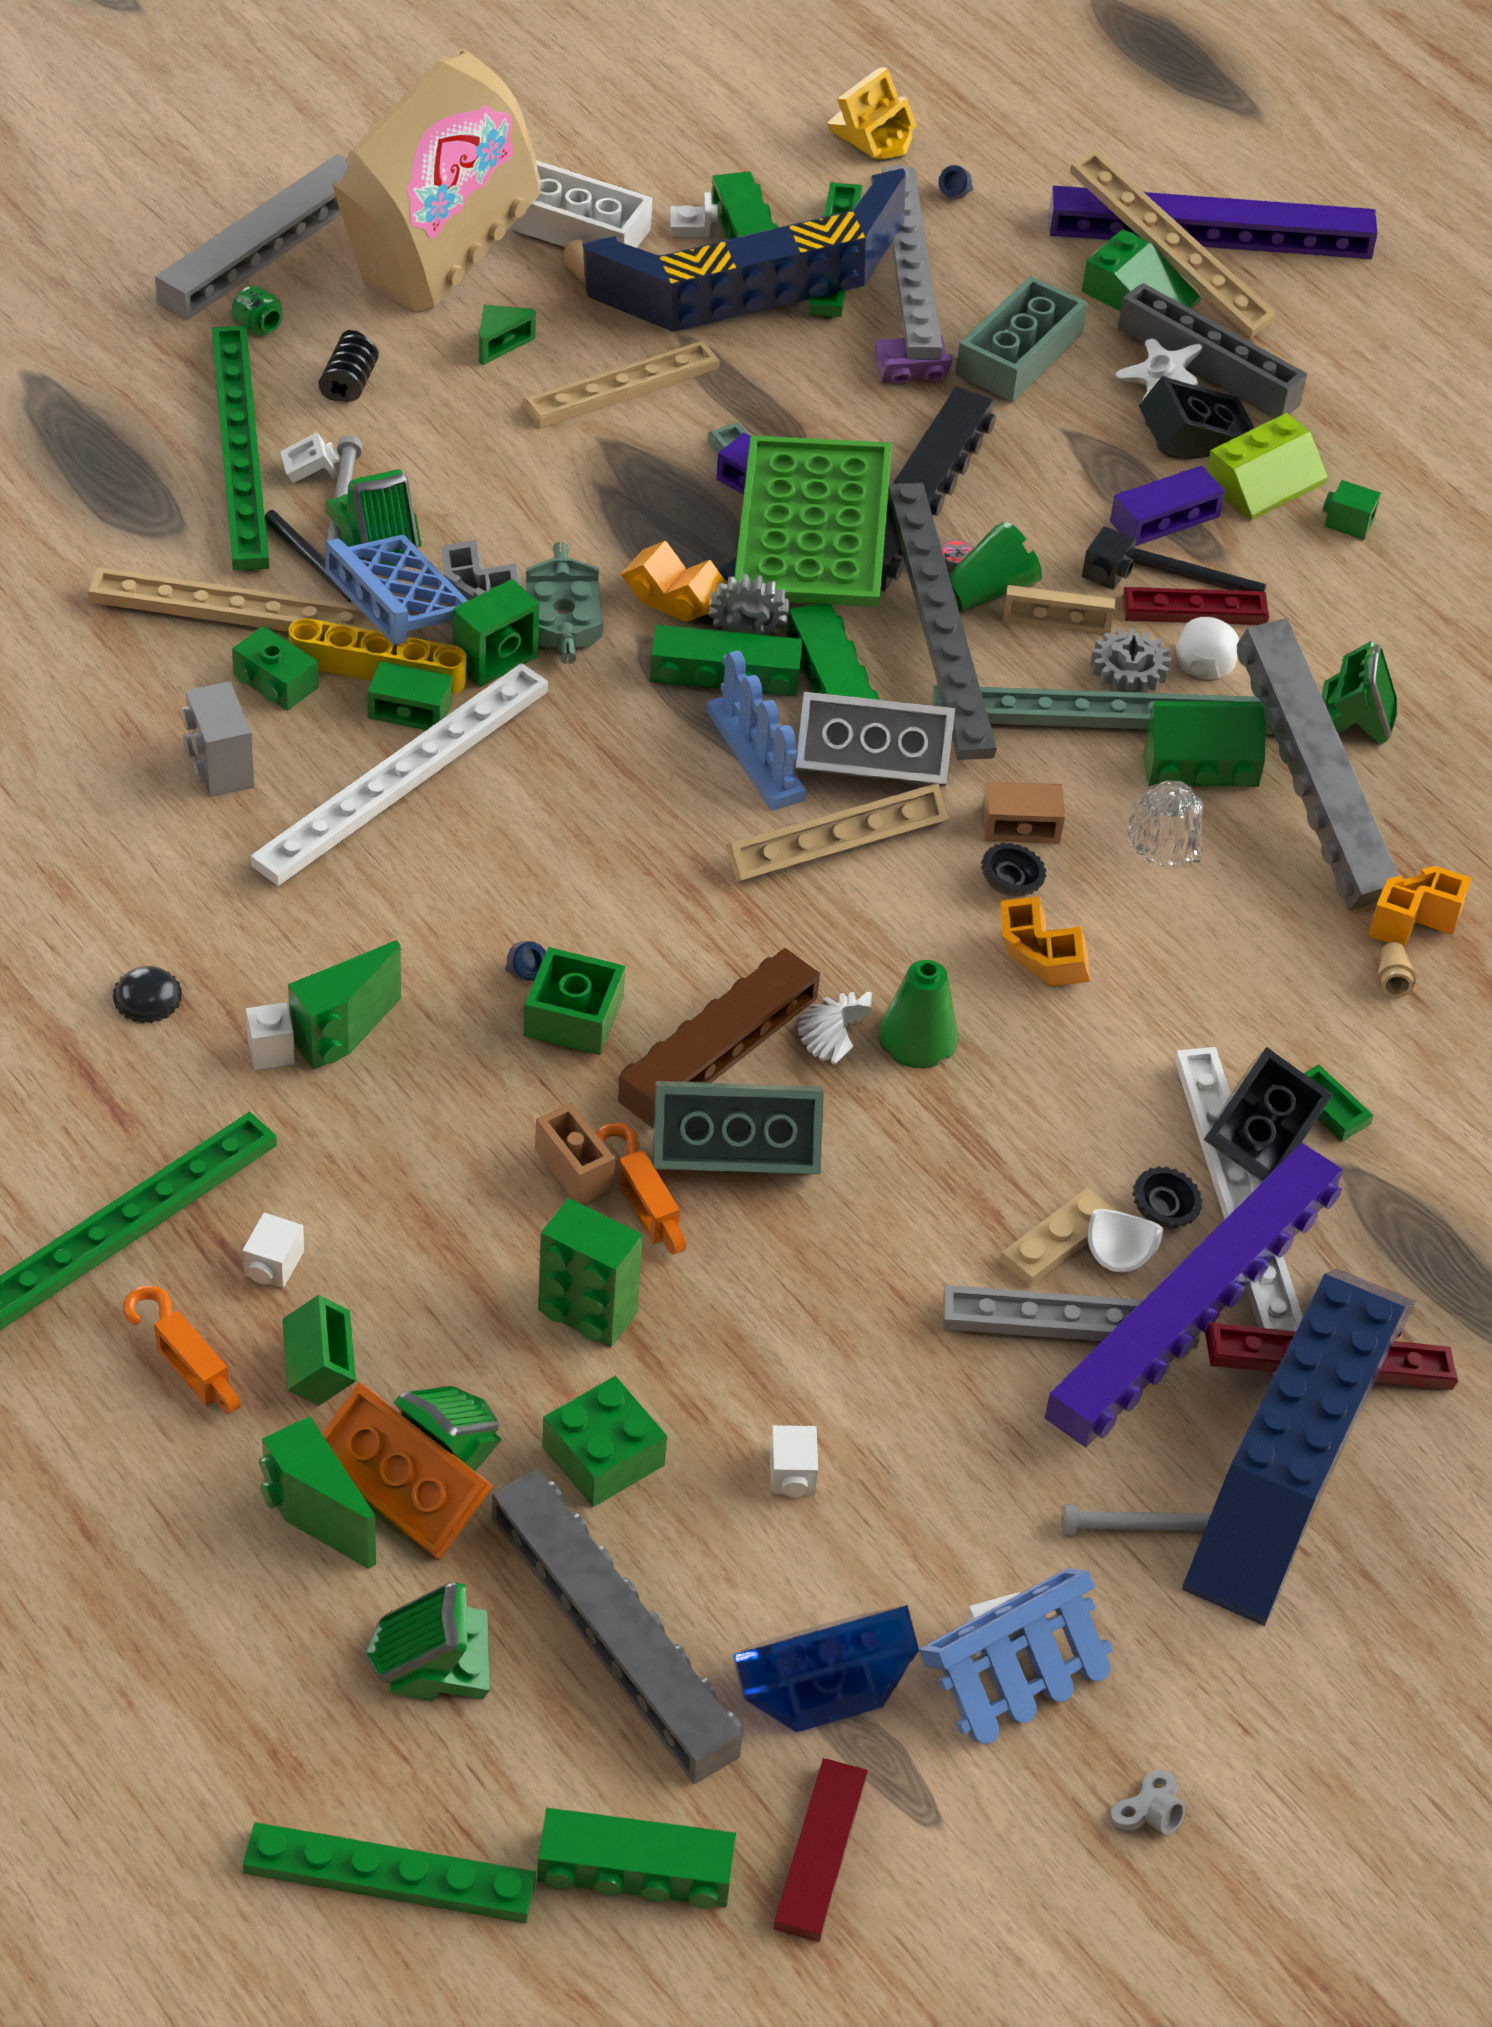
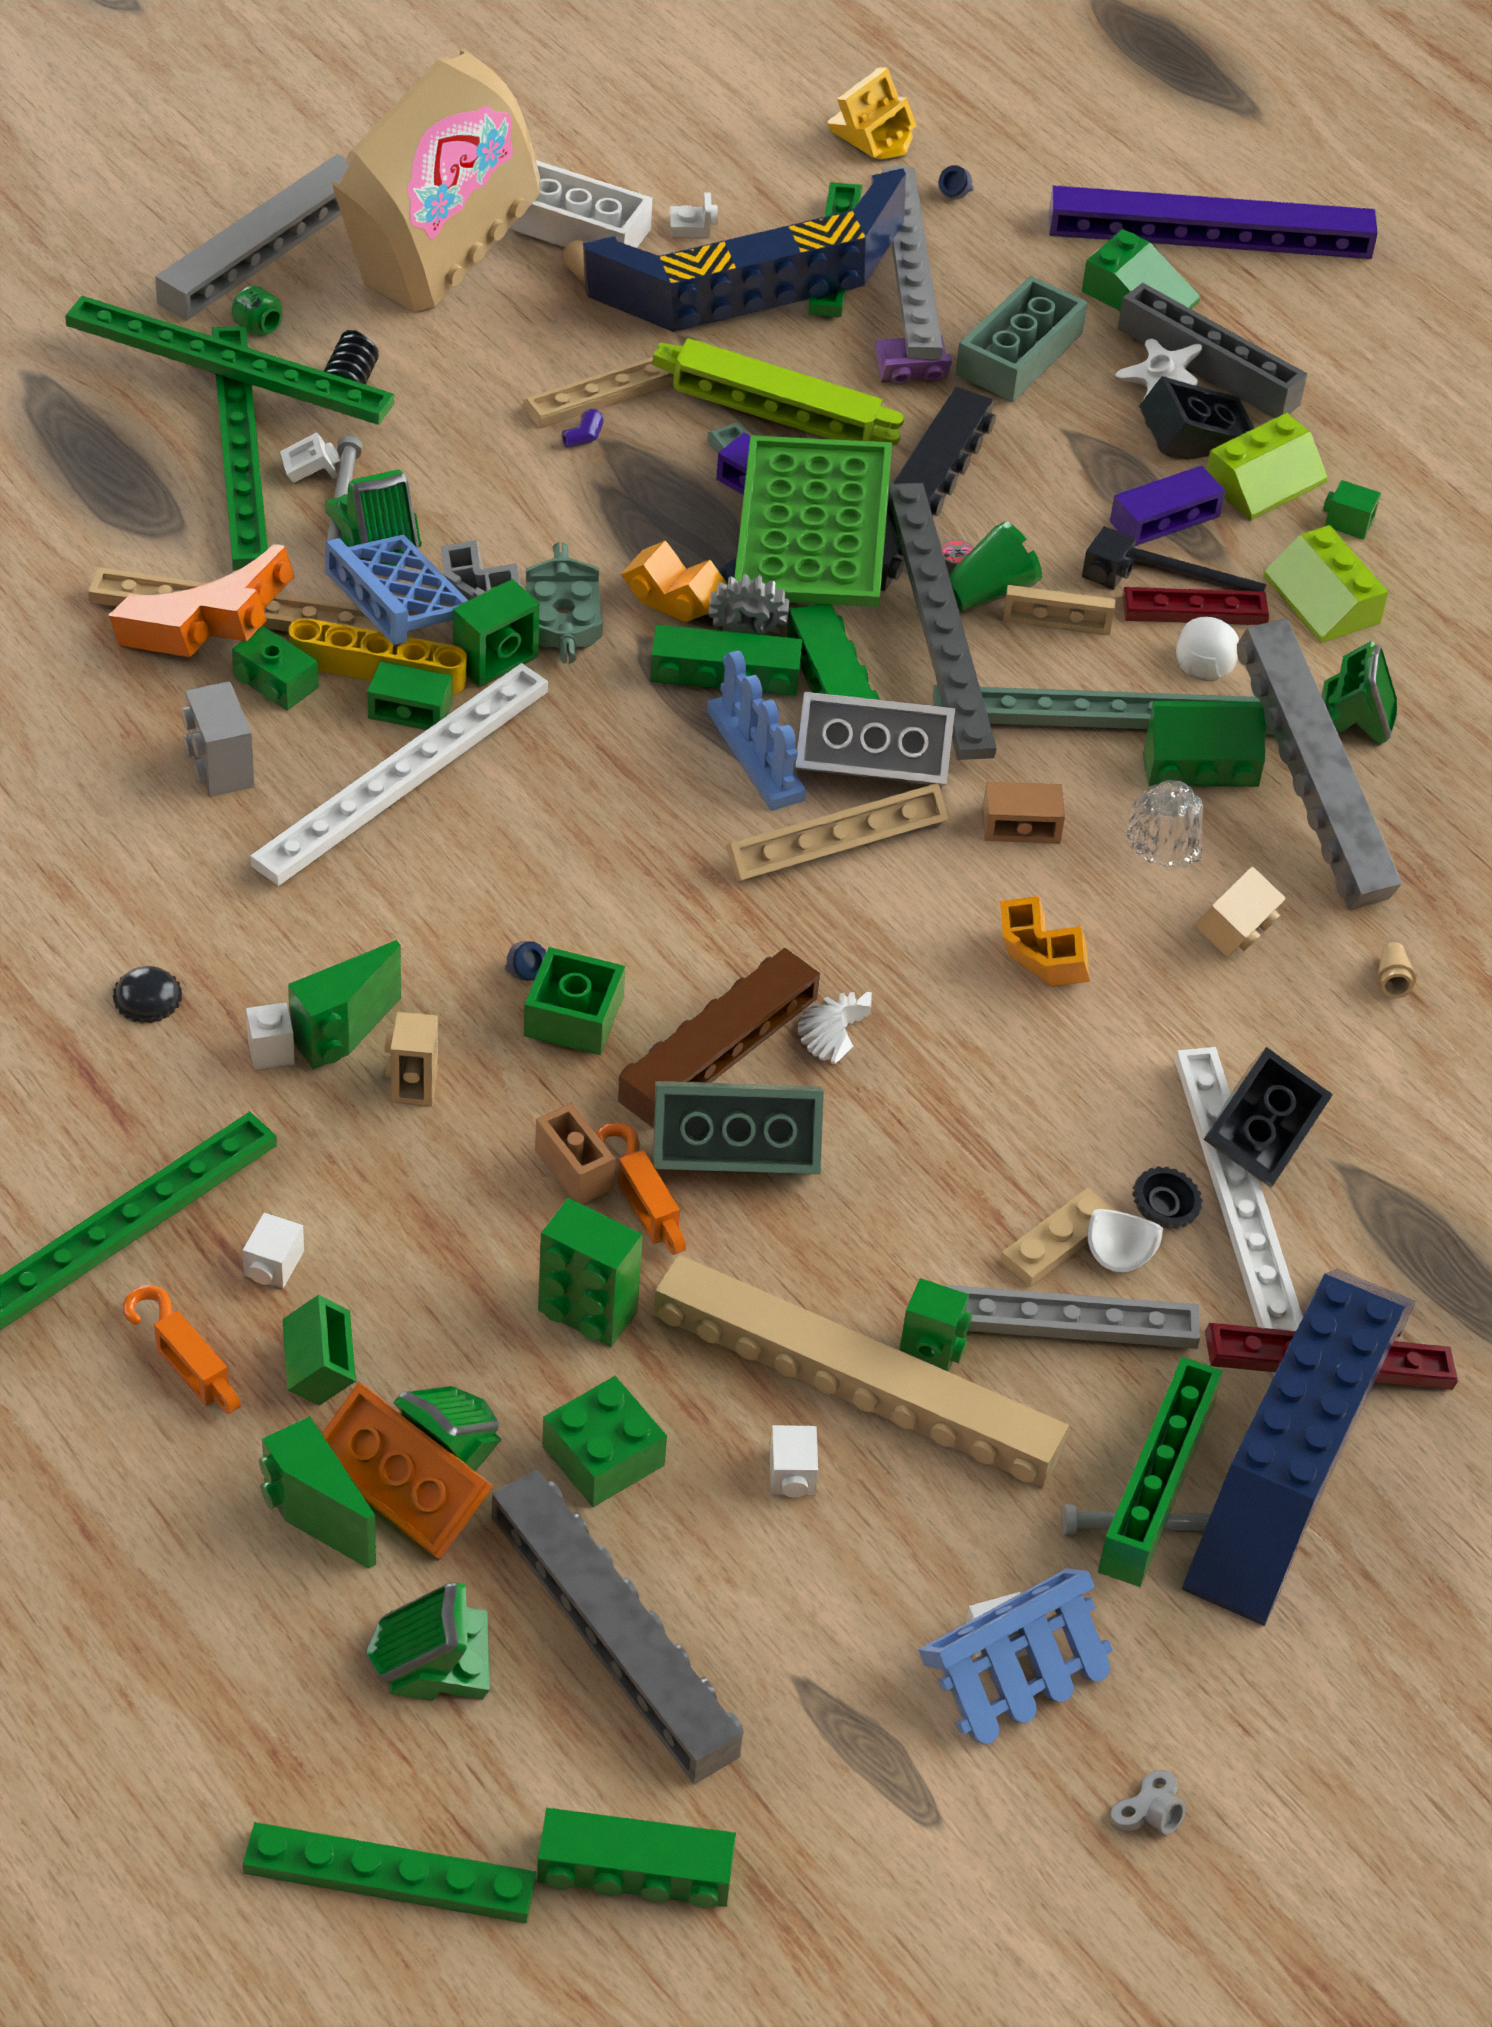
black bar [265,510,352,602] -> none
green slope [479,304,536,365] -> none
green brick [711,171,779,240] -> none
clear blue wedge [732,1605,919,1732] -> none
dark red tile [773,1758,868,1942] -> none
green cone [879,960,959,1068] -> none
black hat [981,843,1047,897] -> none
dark purple brick [1045,1143,1343,1448] -> none
tan plate [1070,148,1277,338] -> none
light grey gear [1090,628,1172,693] -> none
green tile [1304,1064,1374,1142] -> none
light orange brick [1368,866,1472,948] -> none
none -> green plate [65,296,394,425]
none -> orange arch [109,544,295,657]
none -> tan brick [385,1012,438,1106]
none -> dark purple arm [561,409,604,448]
none -> lime hinge [652,338,905,446]
none -> tan brick [653,1254,1069,1488]
none -> green brick [899,1278,972,1372]
none -> green brick [1098,1357,1223,1588]
none -> tan brick [1194,866,1286,958]
none -> lime slope [1263,525,1388,643]

